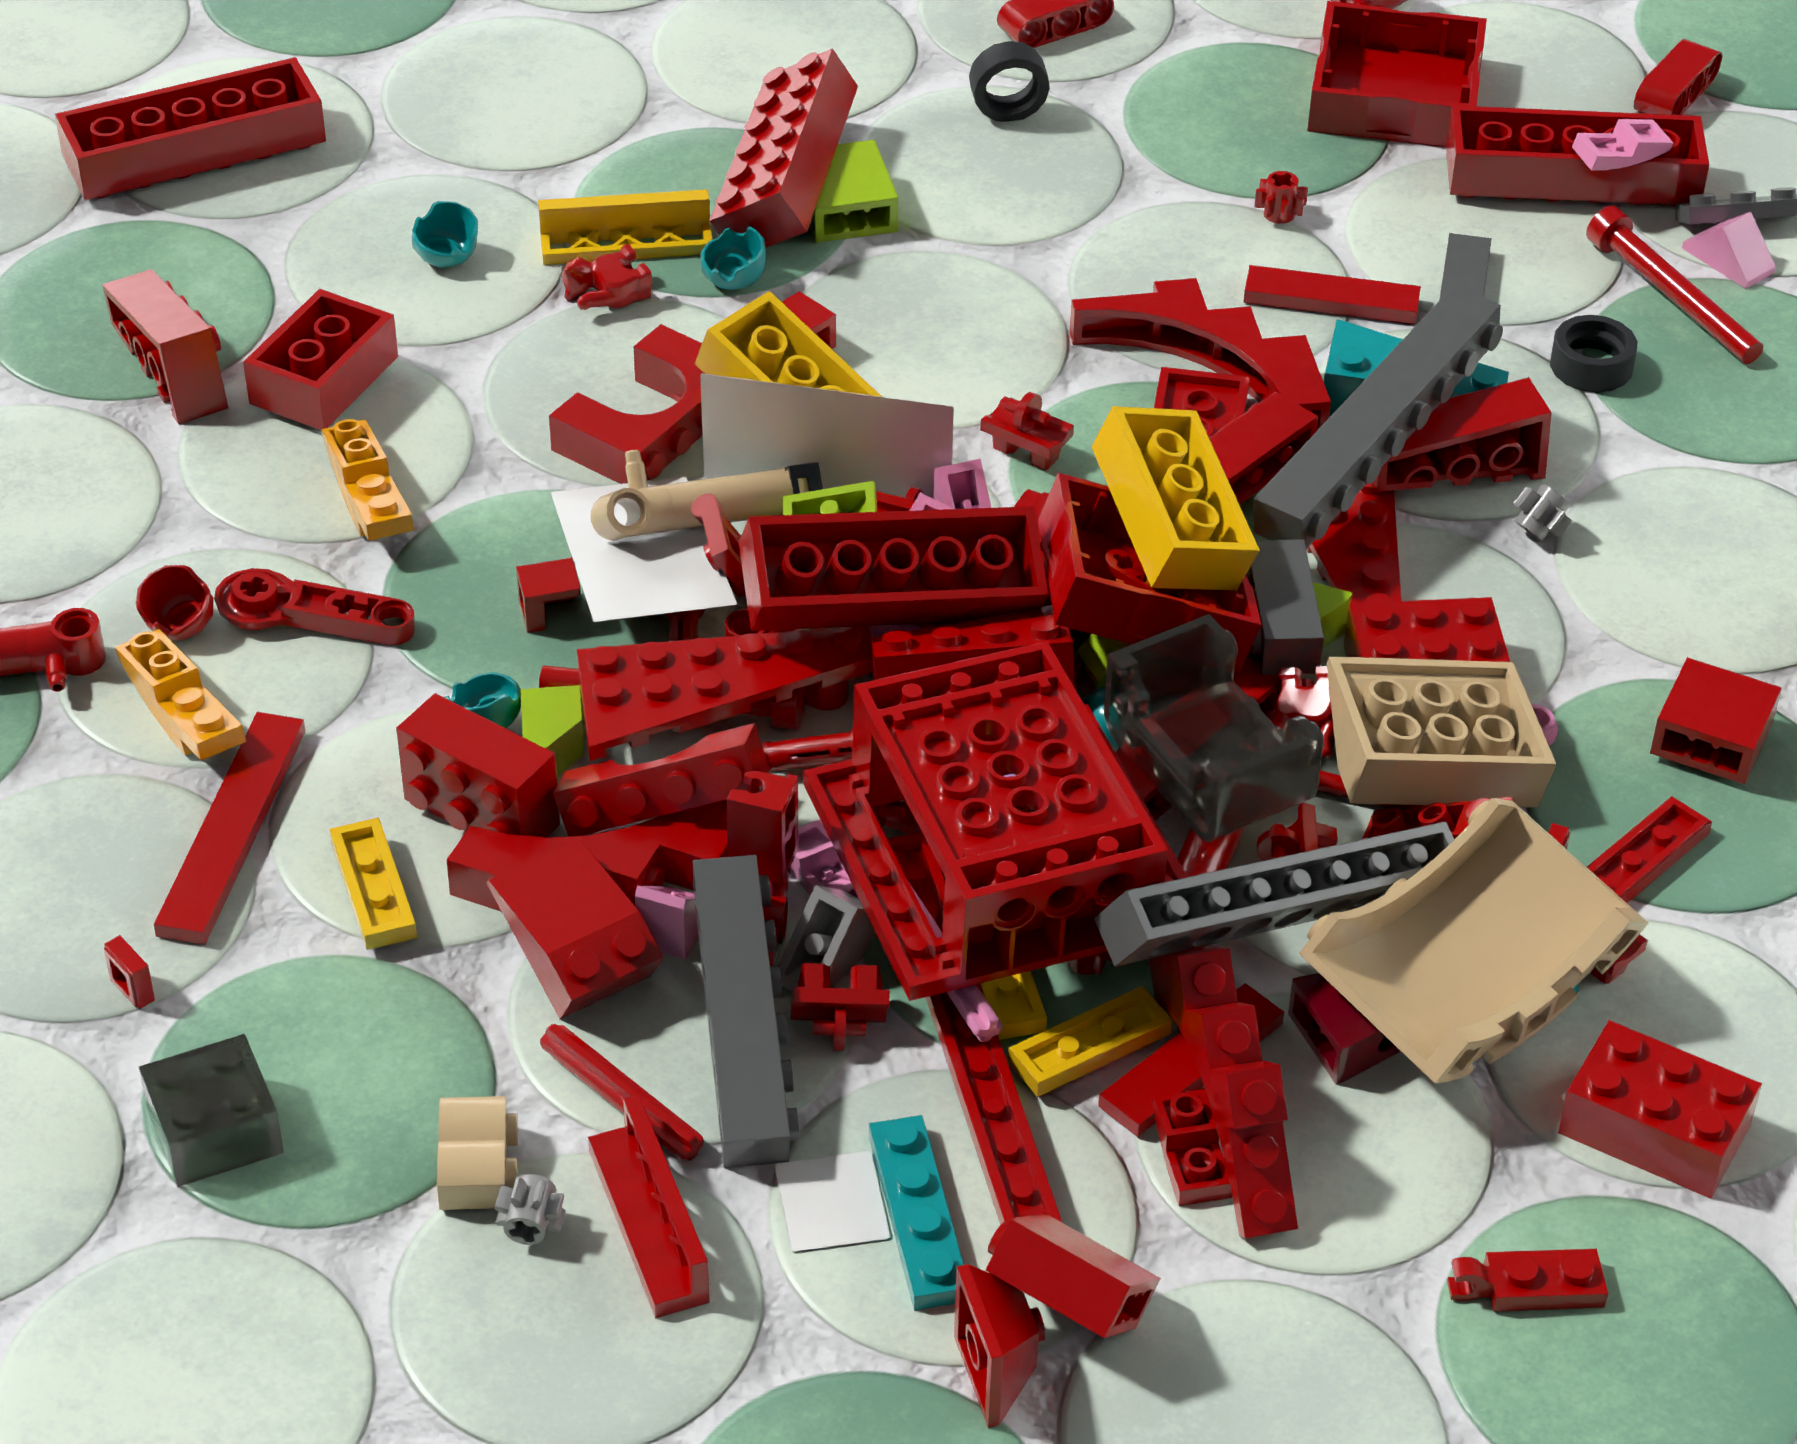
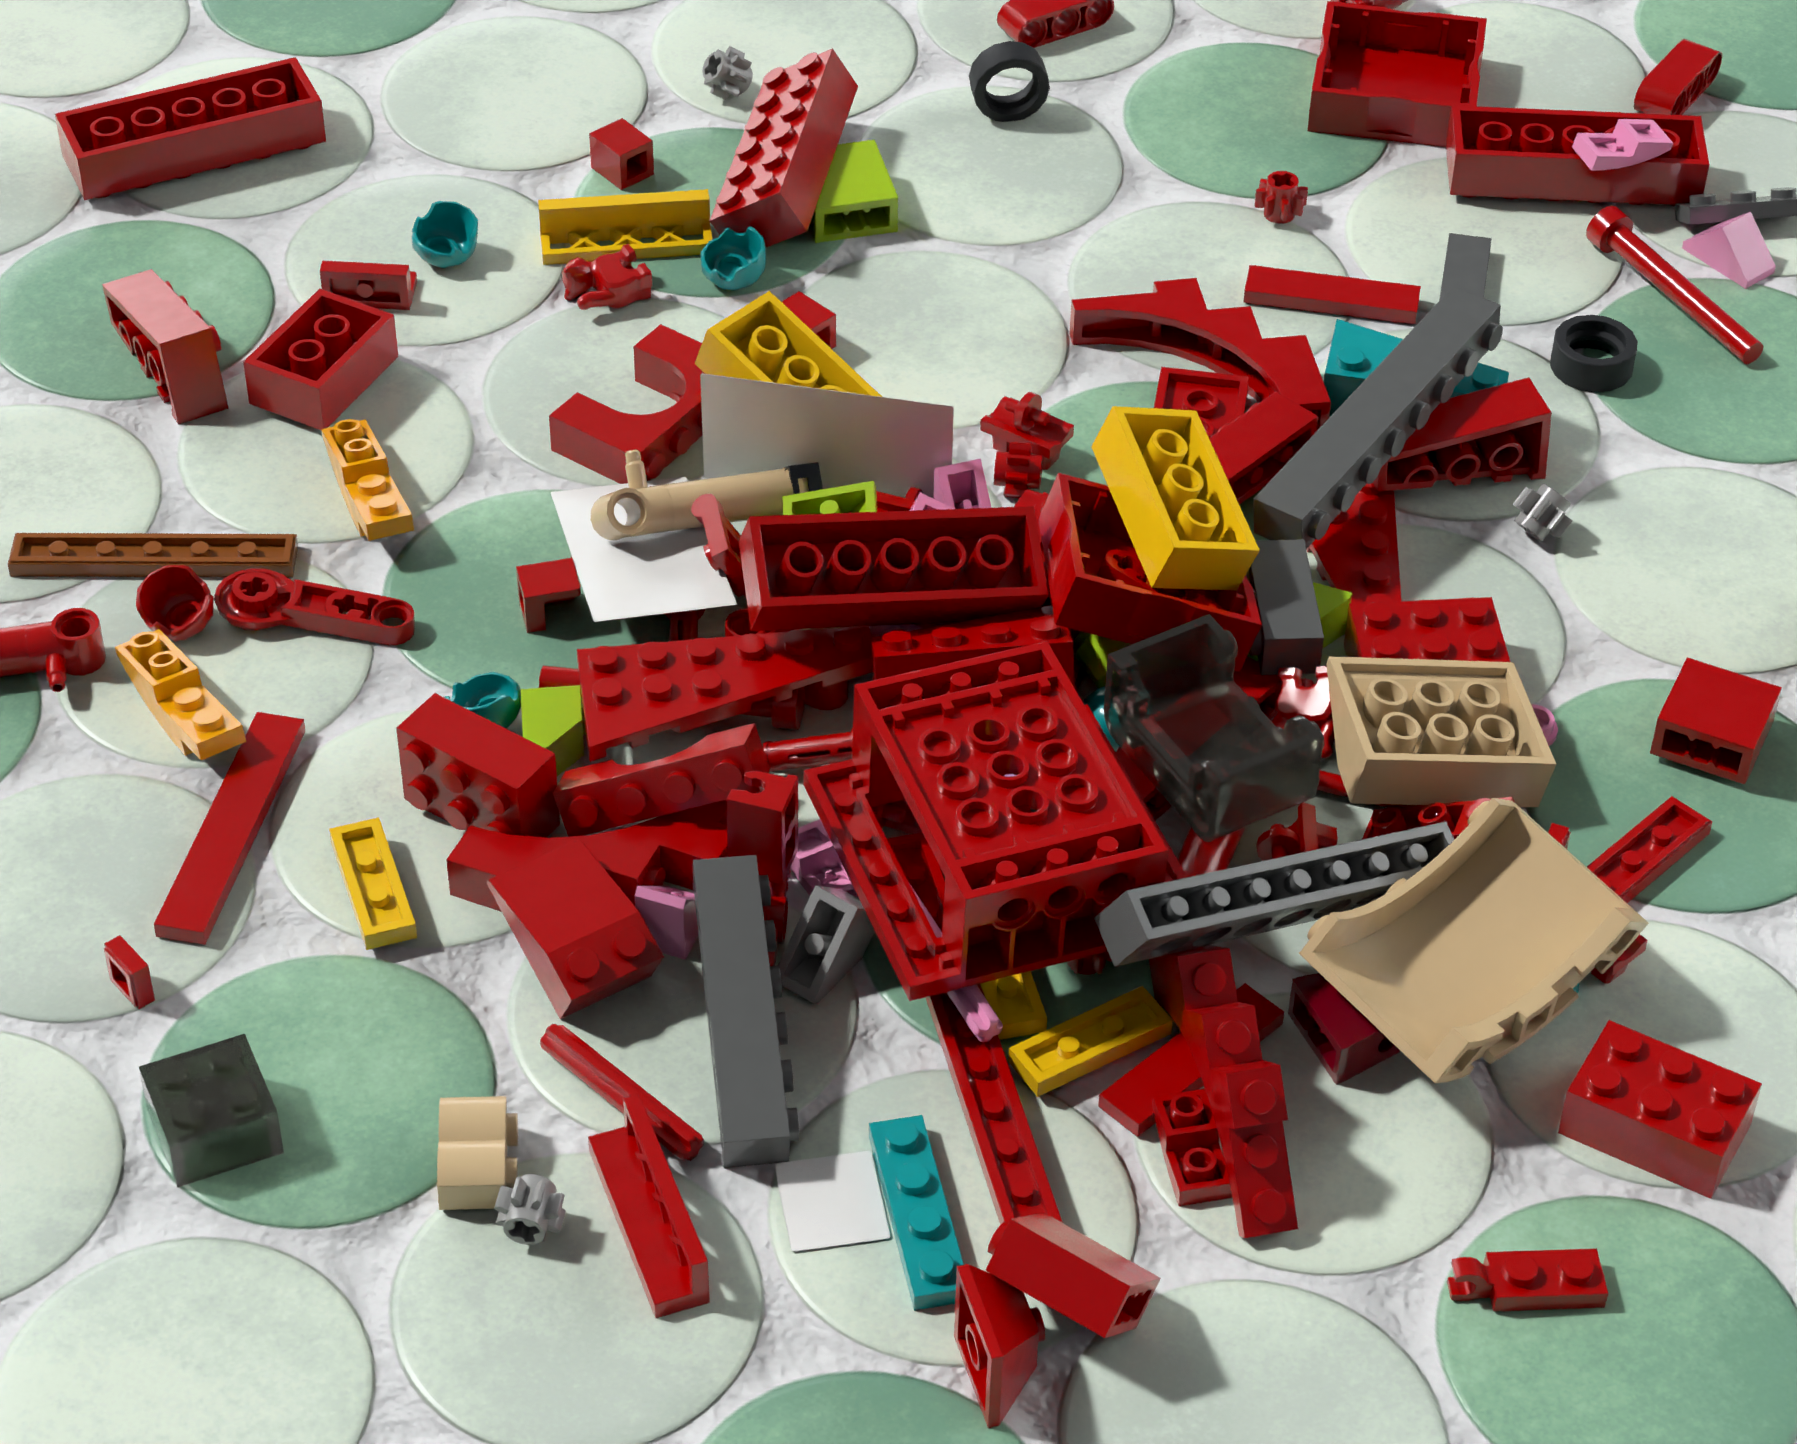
red hips [790,963,890,1051] -> none
none -> dark orange tile [8,533,298,578]
none -> red panel [320,260,417,310]
none -> red brick [589,118,654,190]
none -> light grey gear [702,46,753,100]
none -> red gear [994,442,1043,498]

